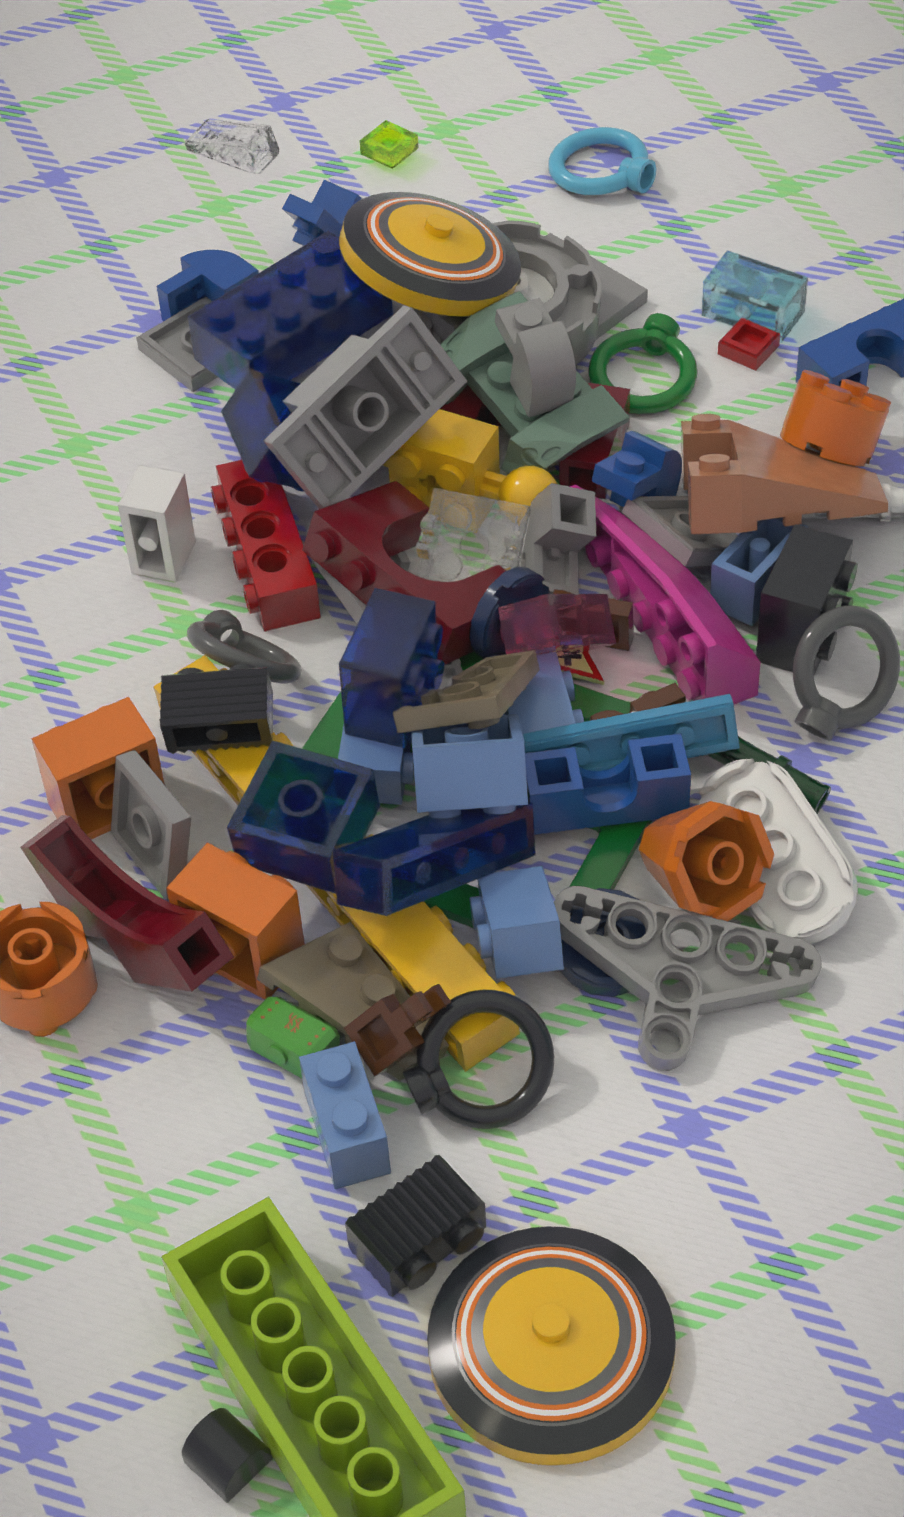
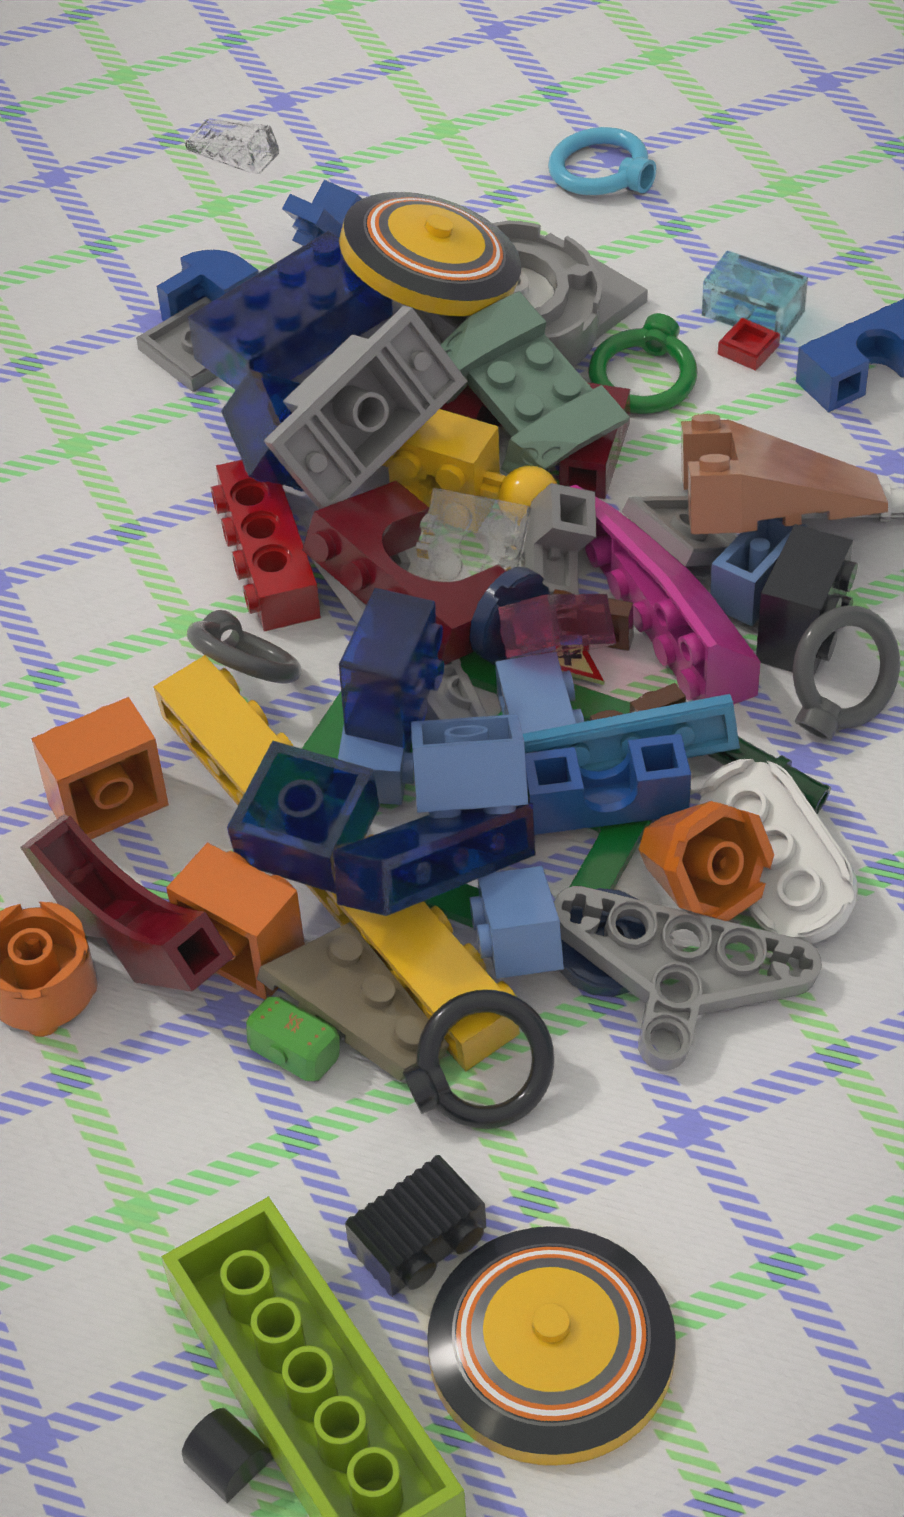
light grey tile [111,750,191,900] -> none
white brick [118,465,196,582] -> none
black brick [159,664,273,754] -> none
medium blue brick [299,1041,391,1189] -> none
reddish brown plate [344,984,451,1077] -> none
clear neon green plate [359,120,419,169] -> none
dark tan wing [393,650,540,733] -> none
light grey brick [495,298,576,417] -> none
blue brick [592,431,682,507] -> none
orange brick [780,370,891,466] -> none

